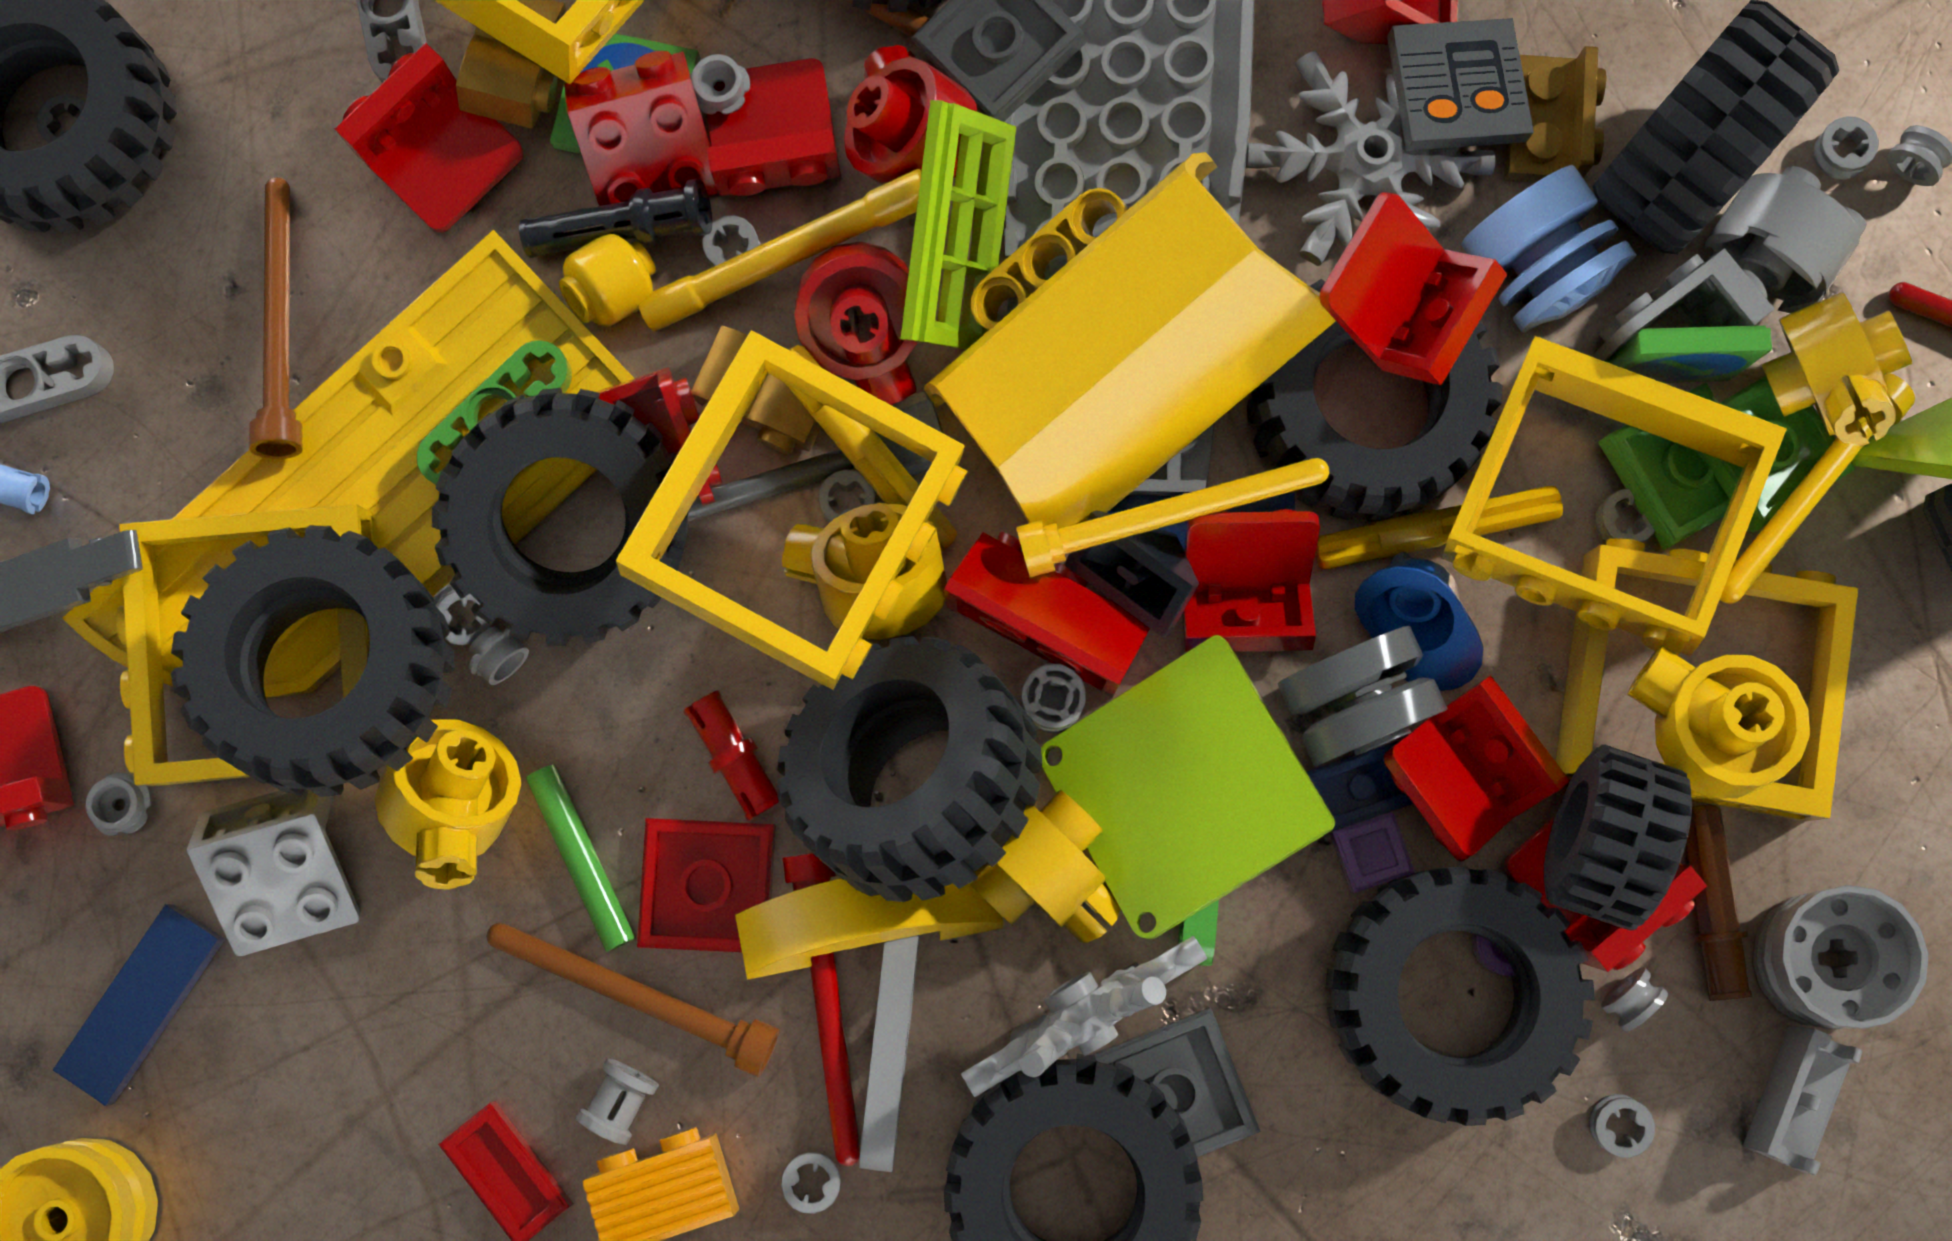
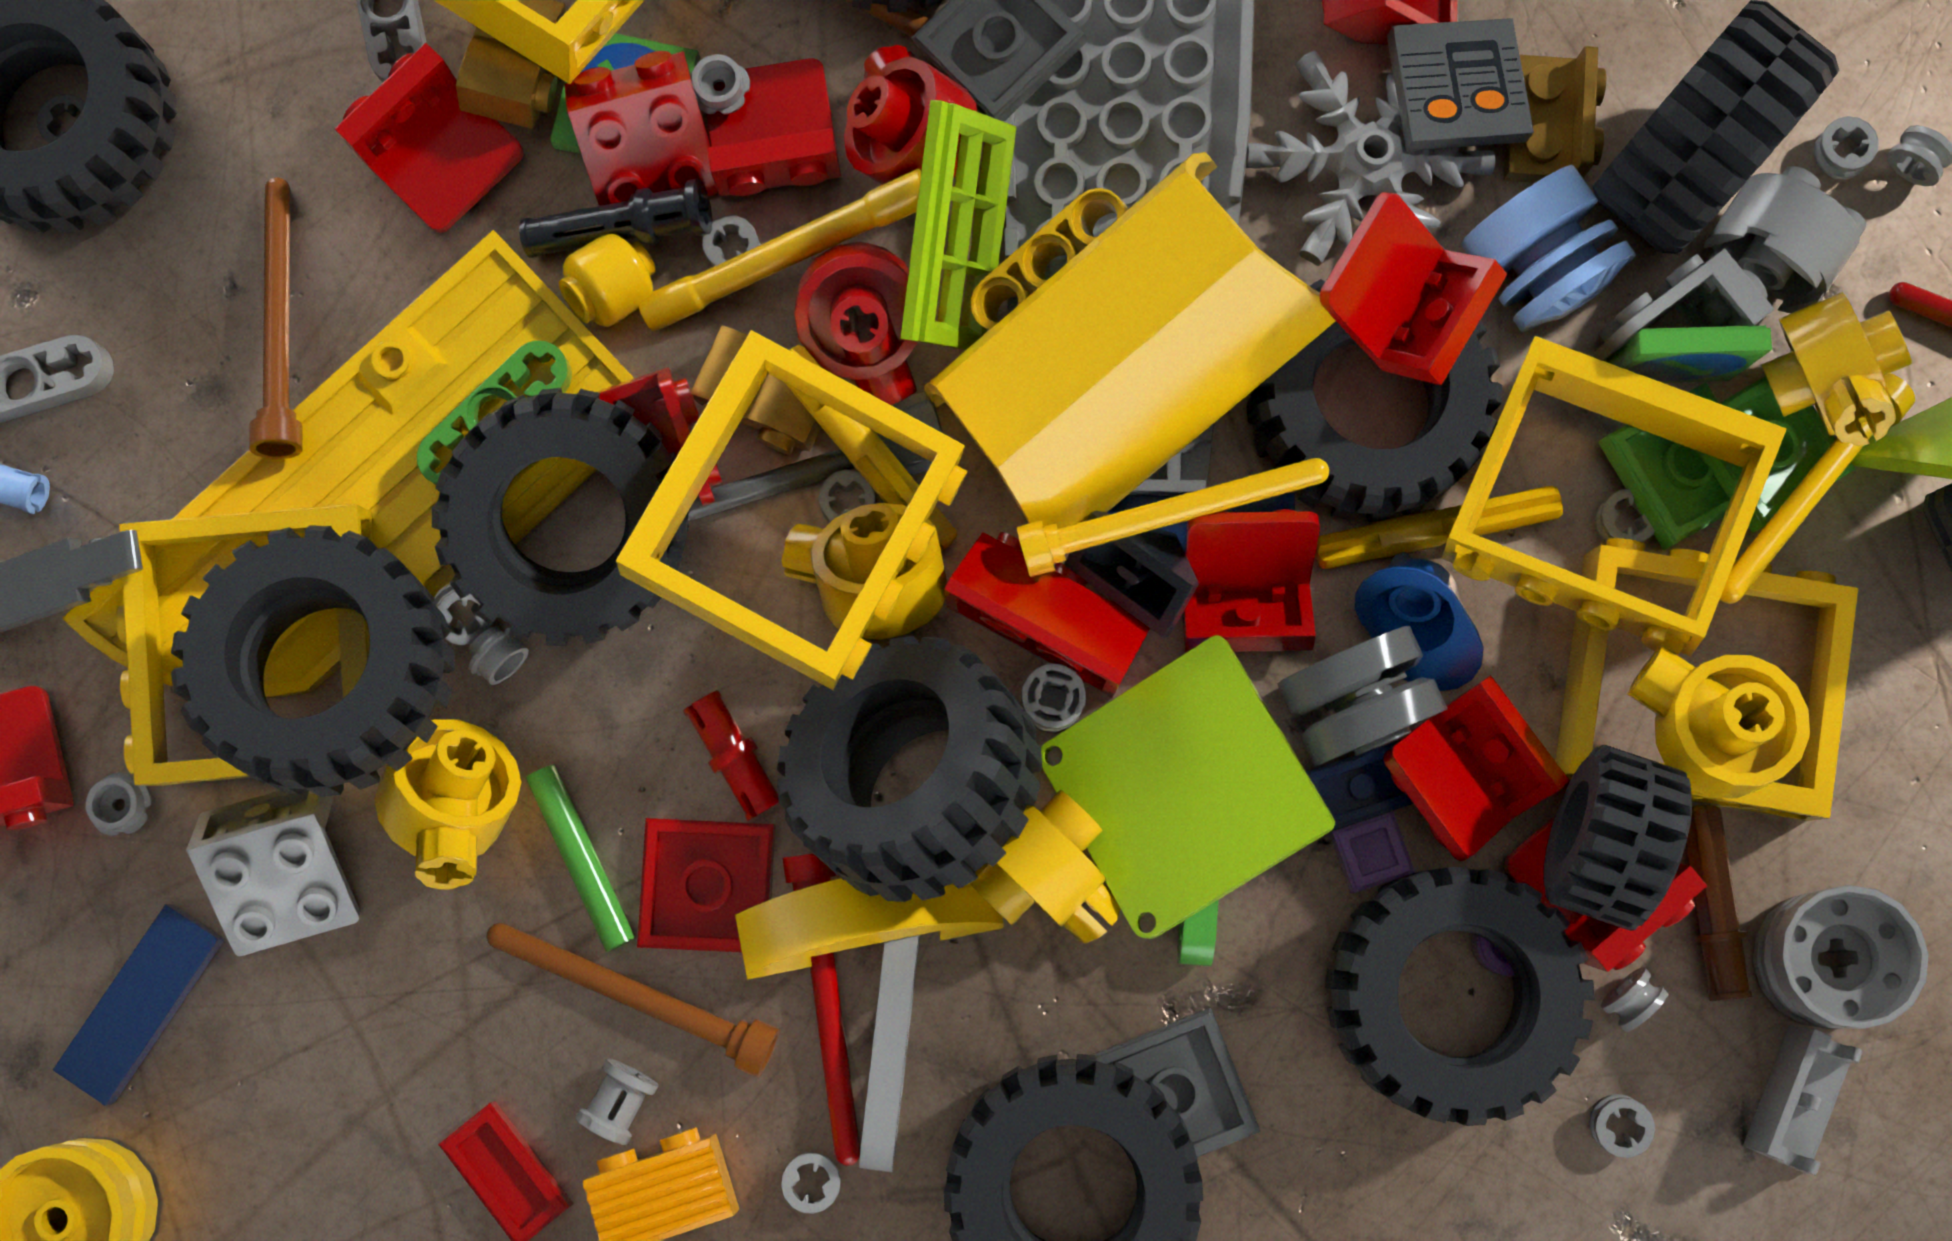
light grey piece [961,936,1207,1097] -> none

